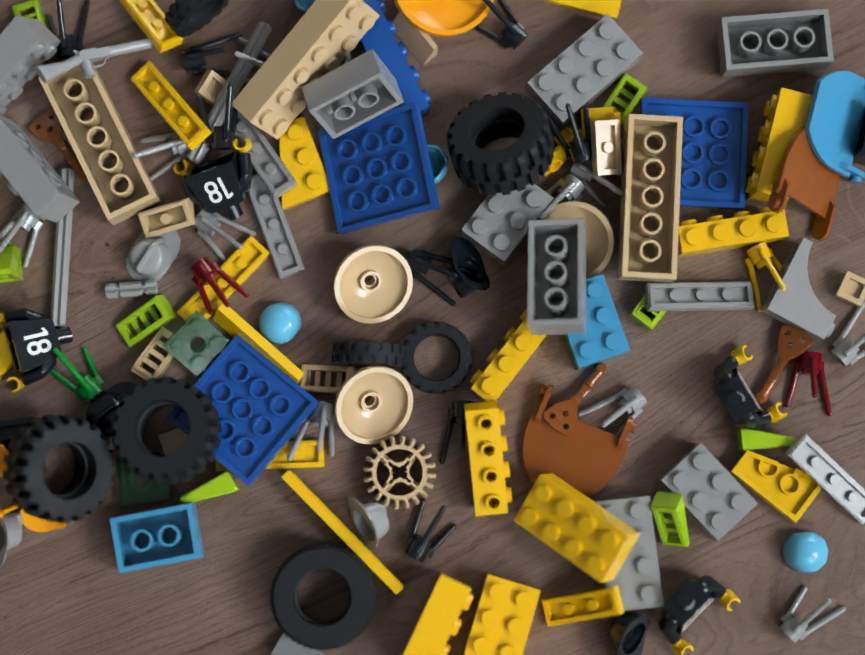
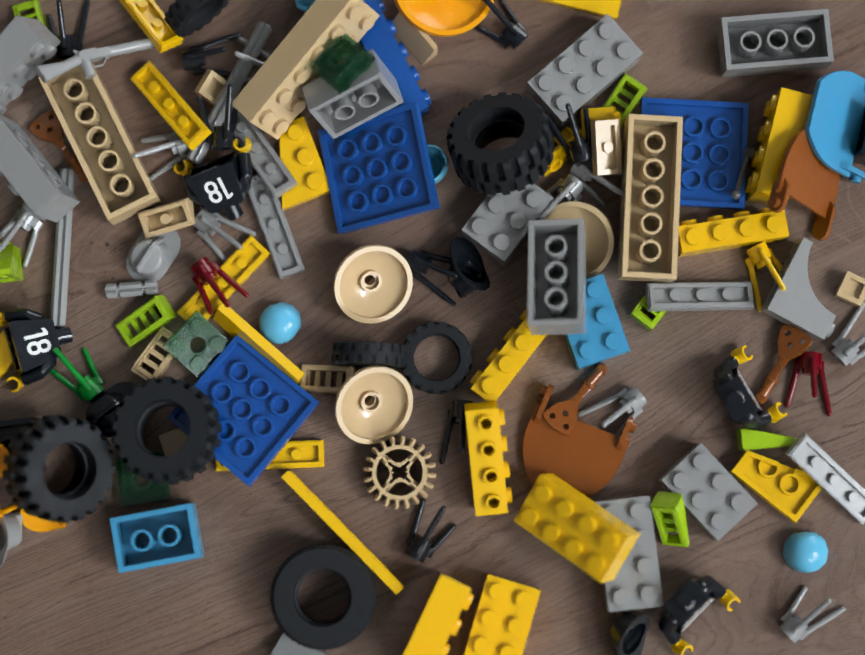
lime slope [180,471,241,504] -> none
light grey plant [287,401,335,461] -> none
light grey piece [348,496,389,549] -> none
yellow tile [542,585,624,627] -> none
none -> clear green piece [311,33,375,94]
none -> dark grey hinge [730,147,755,200]

